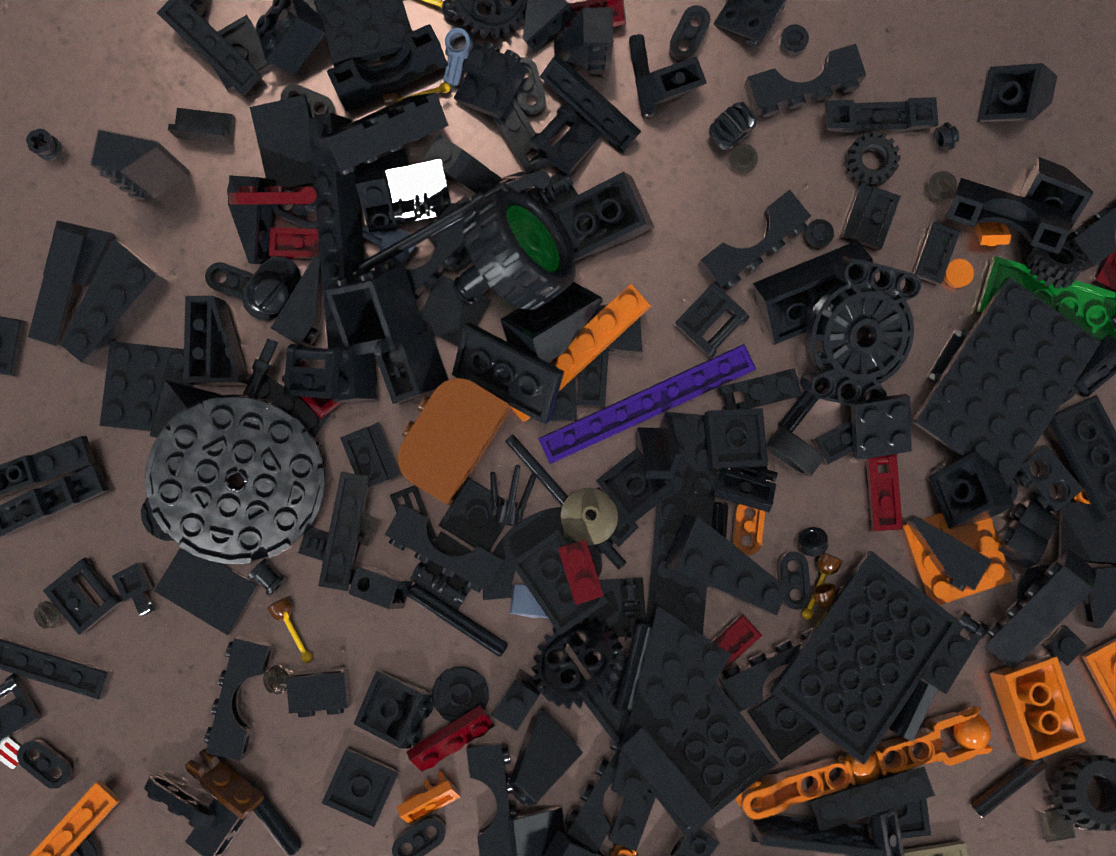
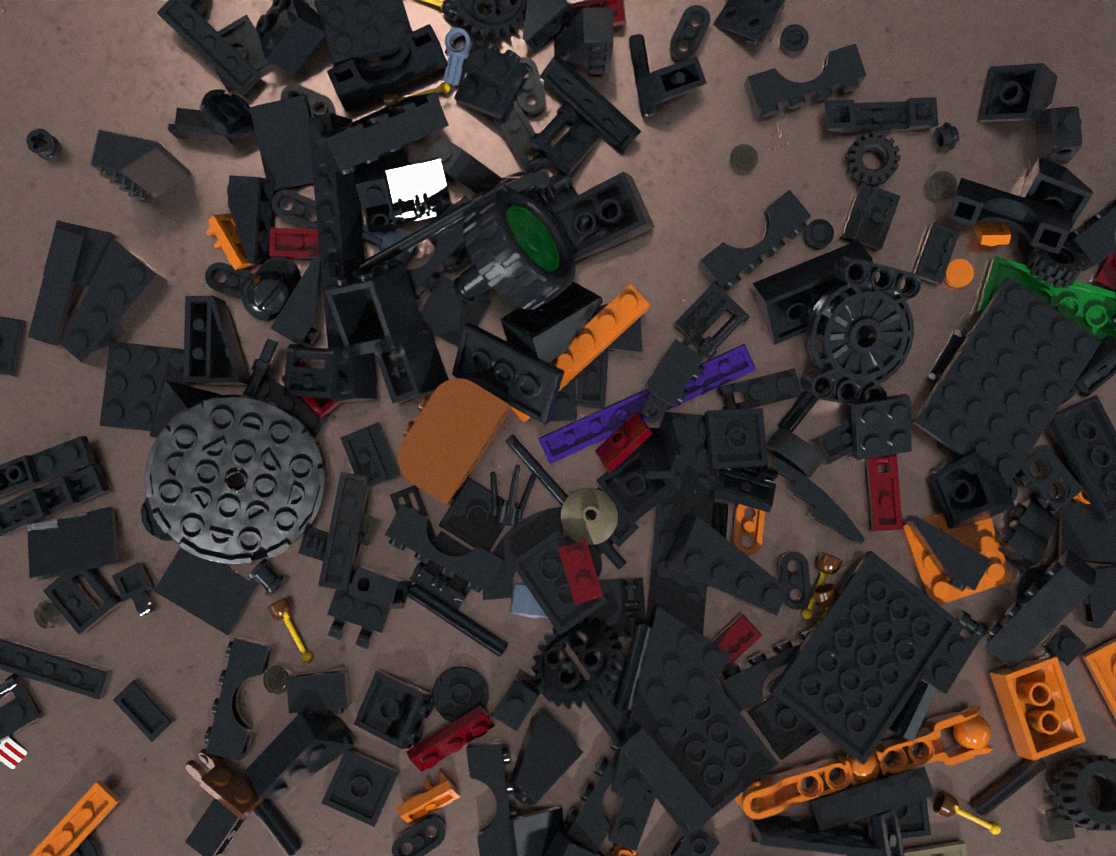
black plate [17,739,72,789] -> none
black plate [144,775,218,830] -> none
dark red plate [229,186,317,204] -> none
black gear [709,102,758,150] -> none
black tile [799,527,829,557] -> none
none -> black tile [27,506,119,582]
none -> black tile [113,679,176,742]
none -> black tile [199,89,254,139]
none -> orange plate [206,213,256,270]
none -> black wedge [246,712,355,800]
none -> black plate [327,589,391,650]
none -> dark red plate [595,412,653,472]
none -> black hinge [641,326,713,422]
none -> black slope [768,457,865,544]
none -> hinge [933,791,1001,834]
none -> black torso [1034,106,1082,165]

